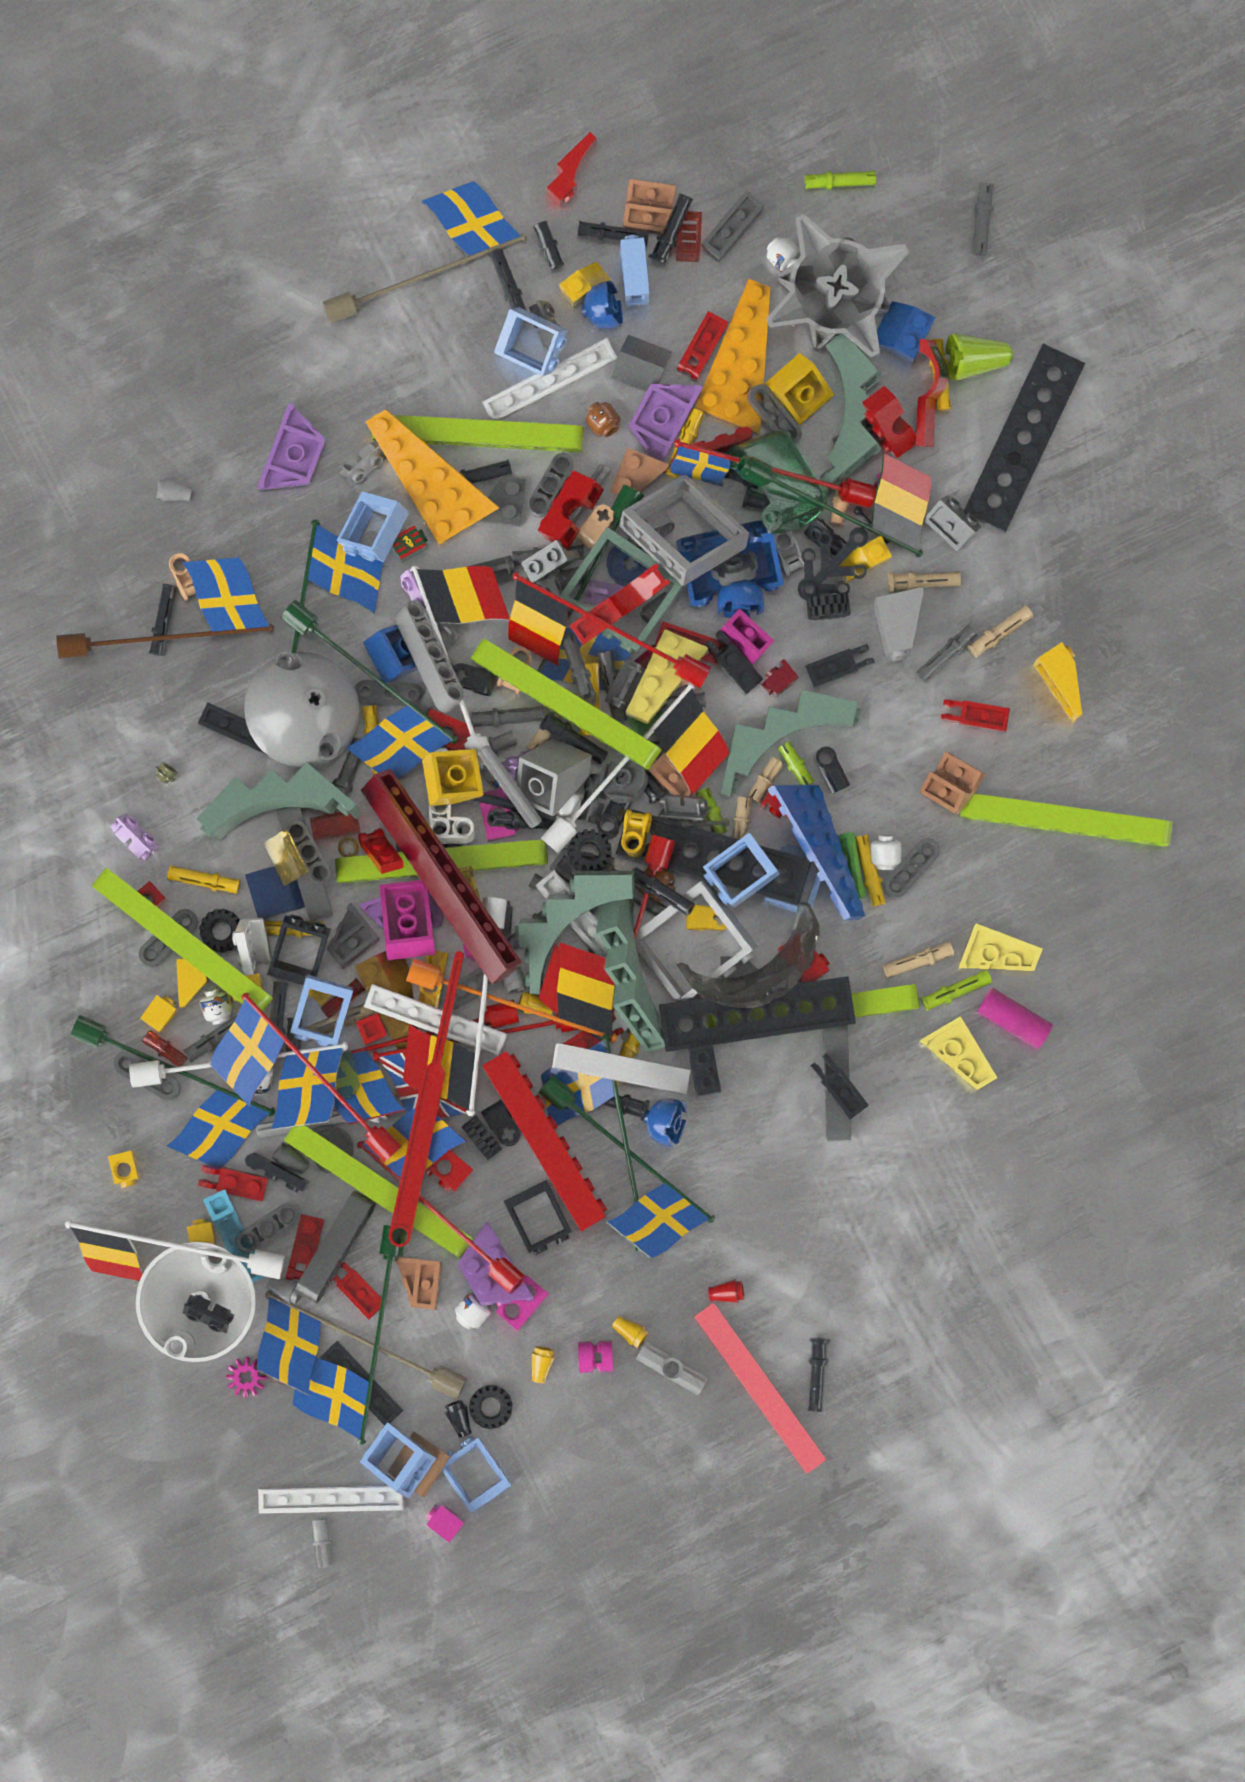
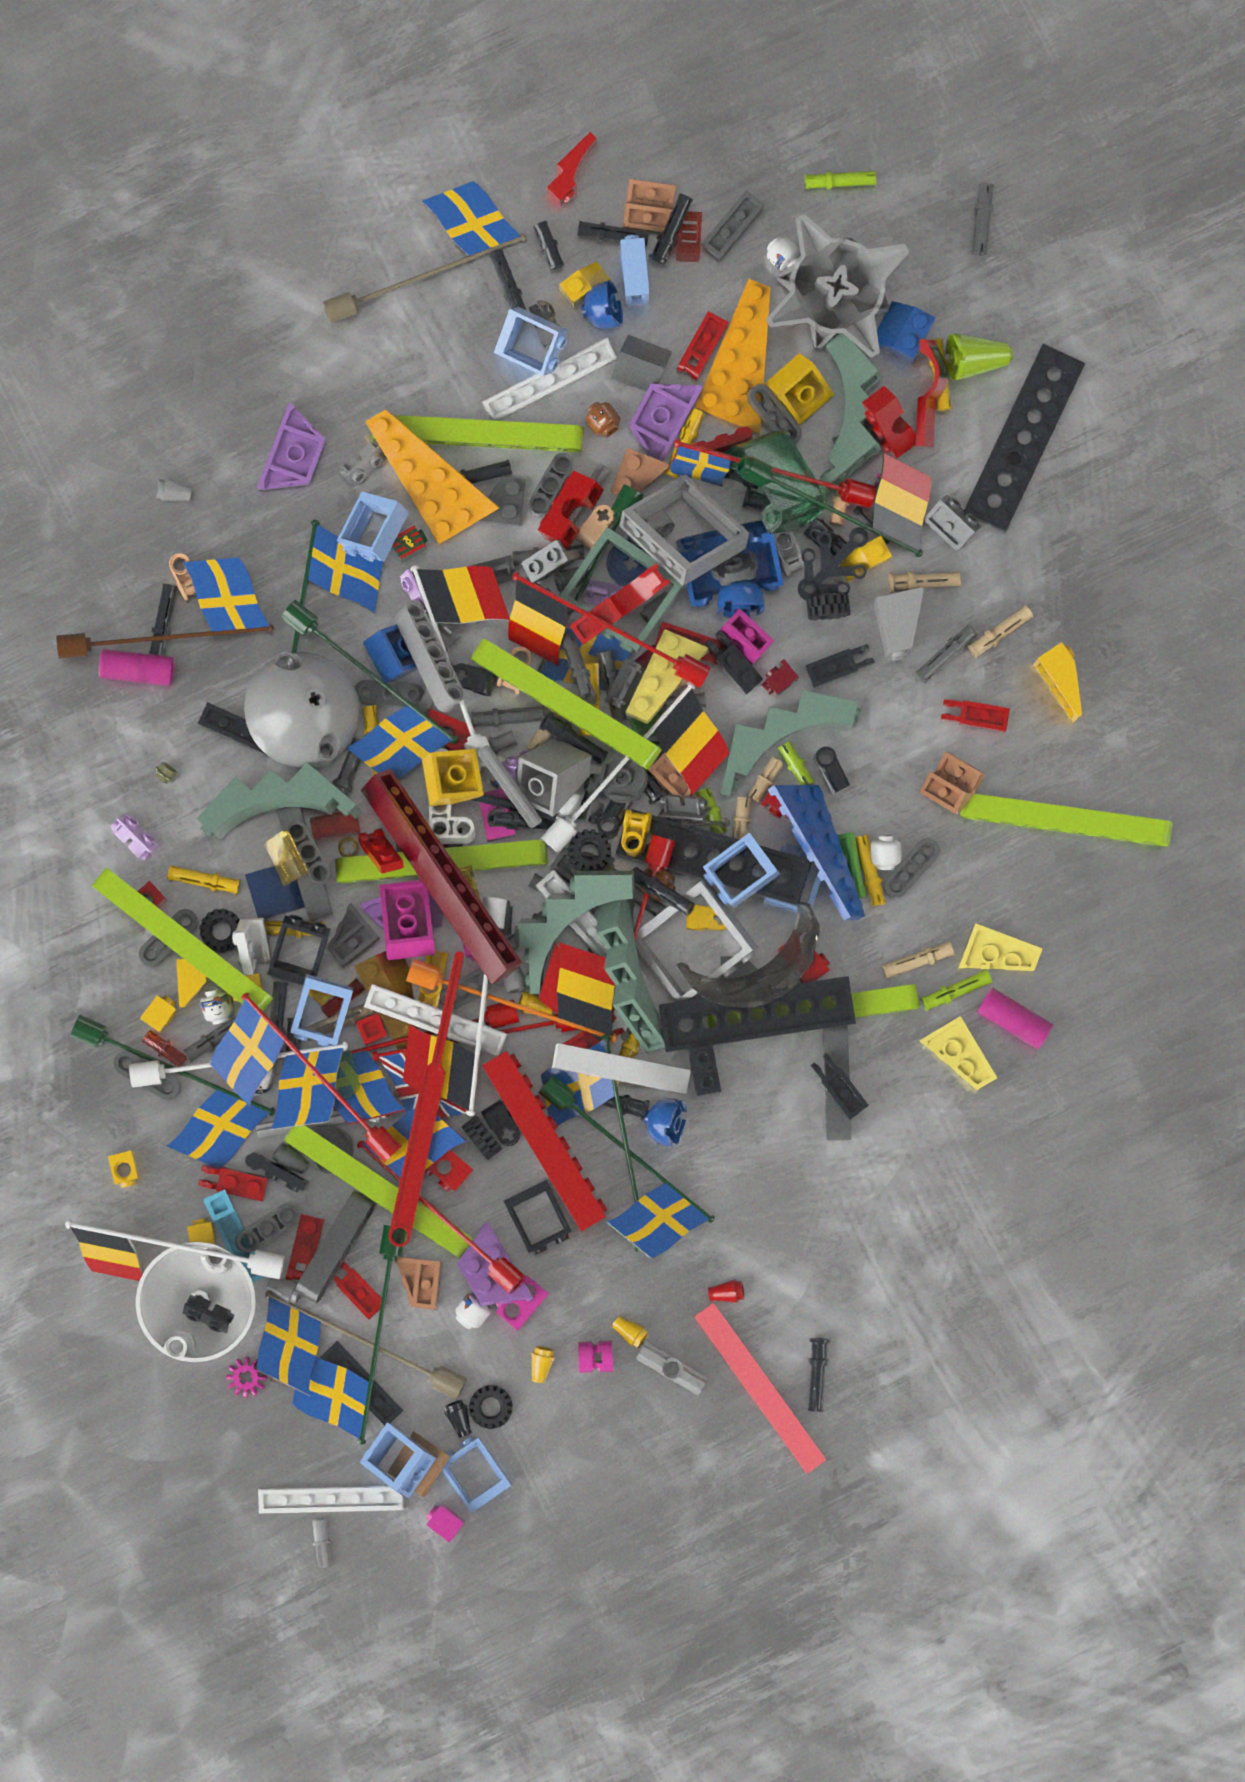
none -> dark pink piece [99,649,175,687]

